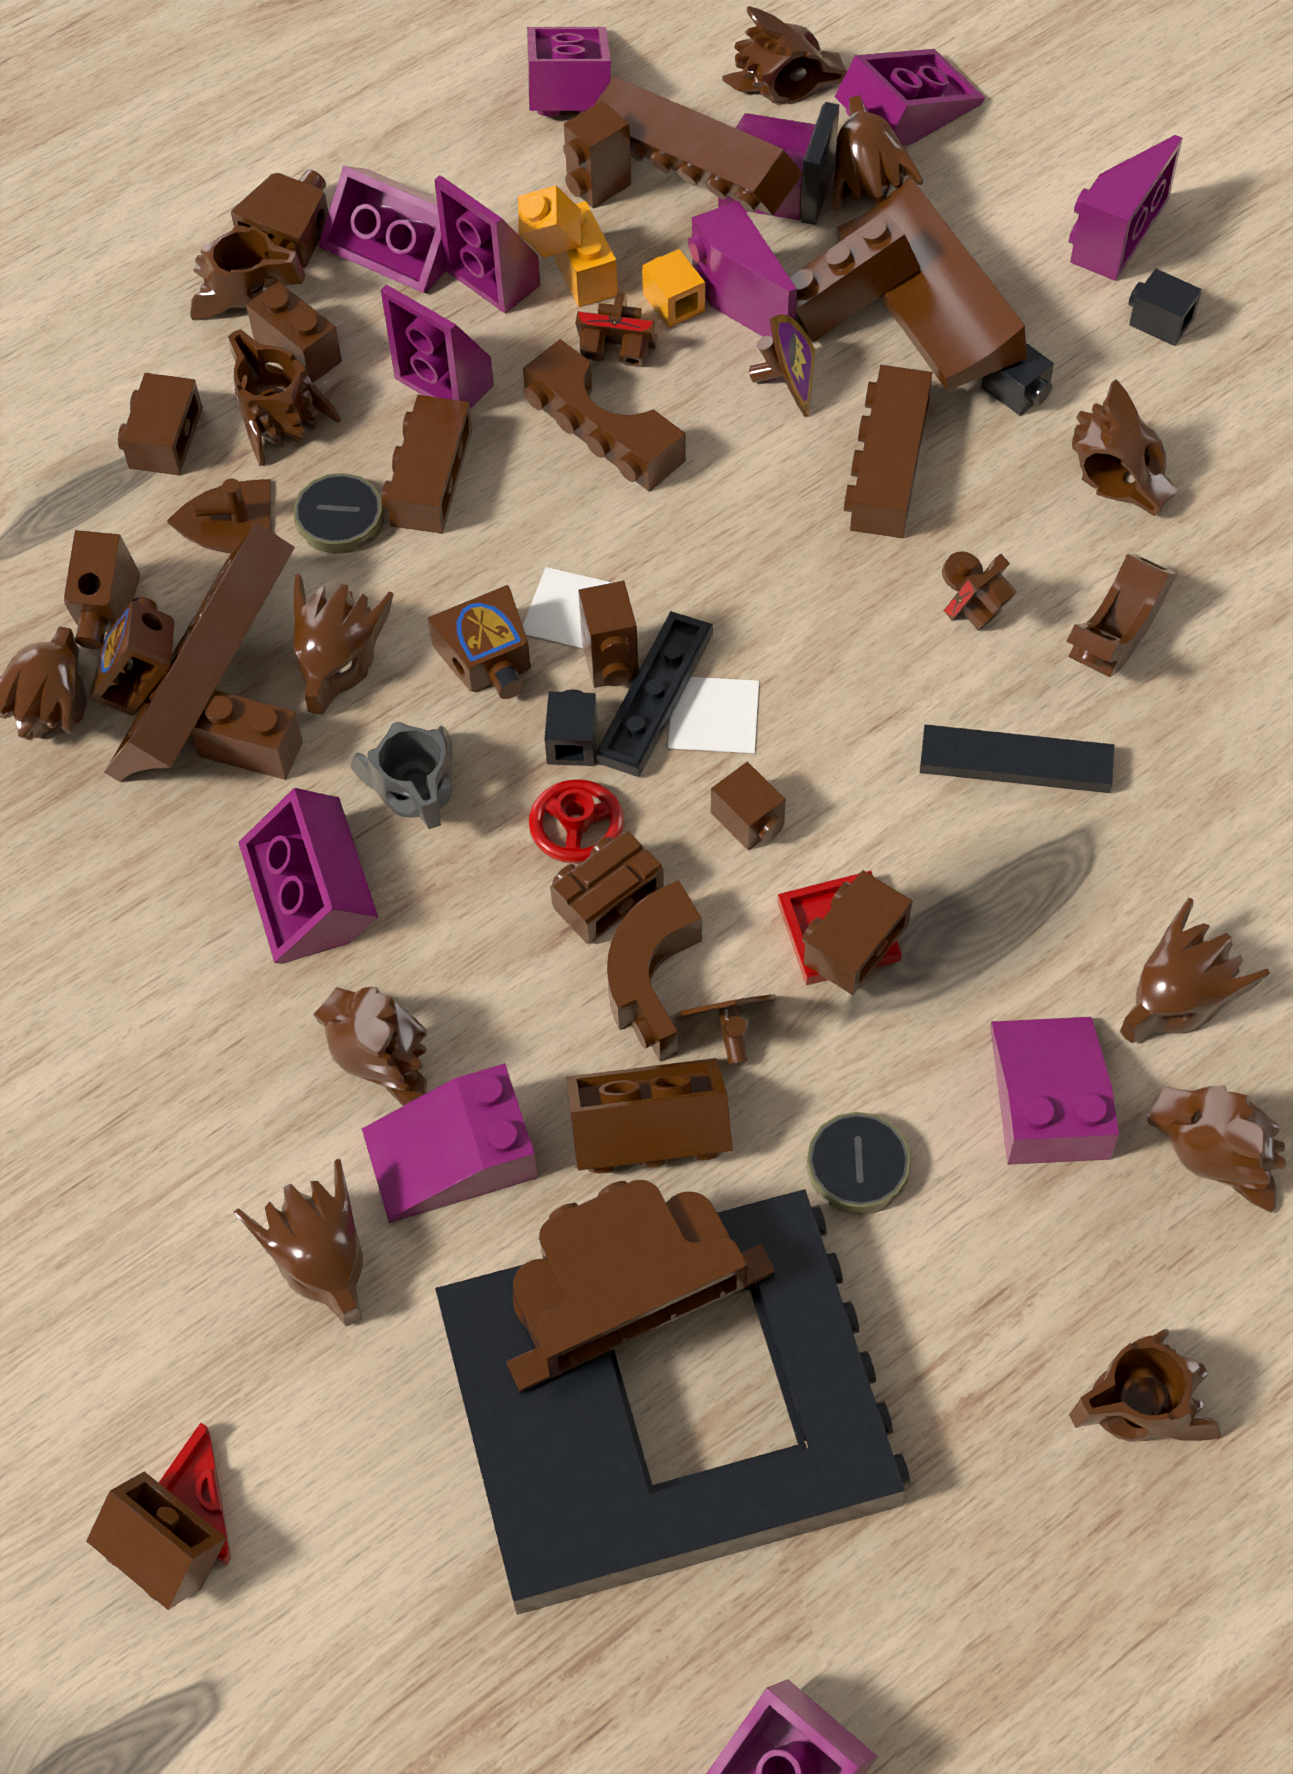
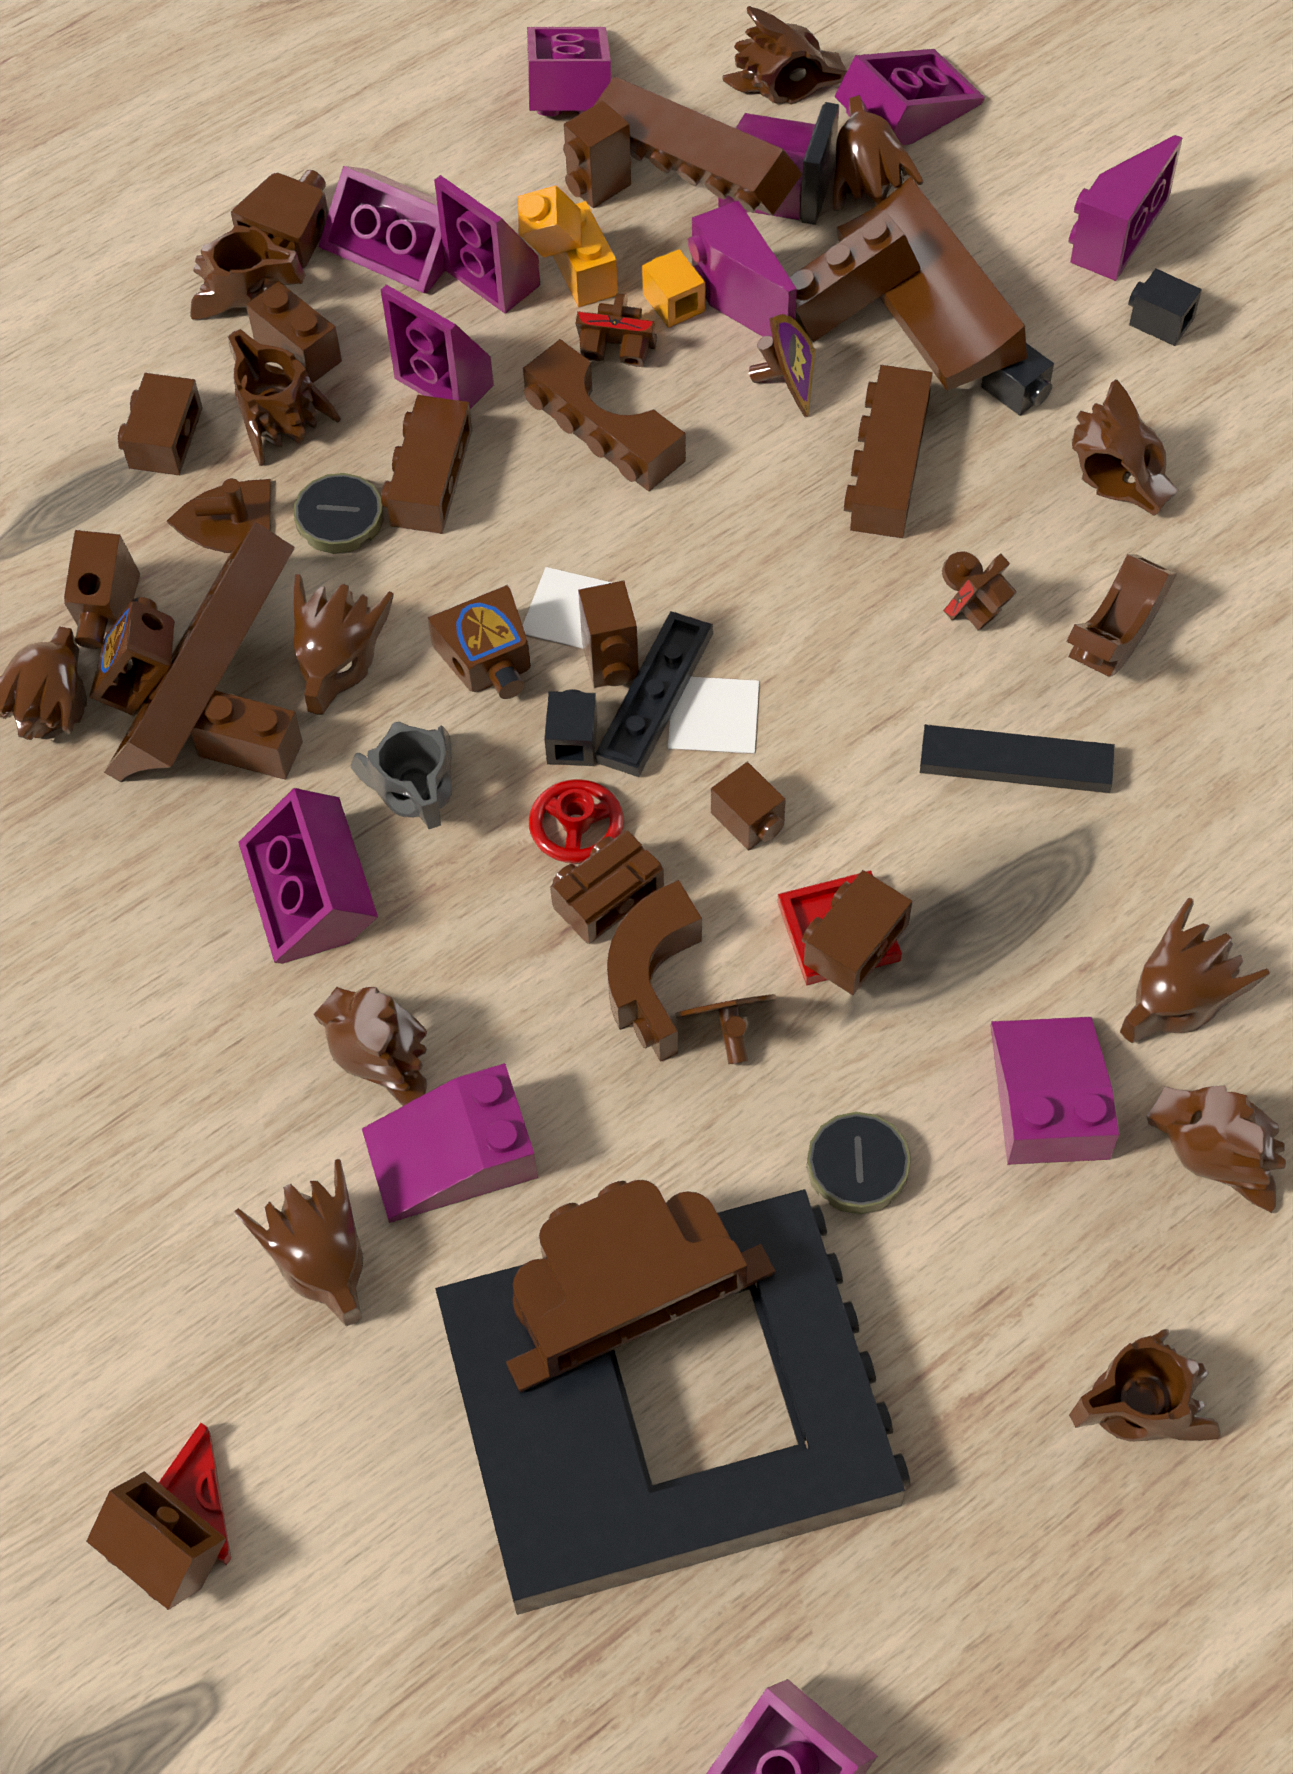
reddish brown slope [566,1058,733,1174] -> none

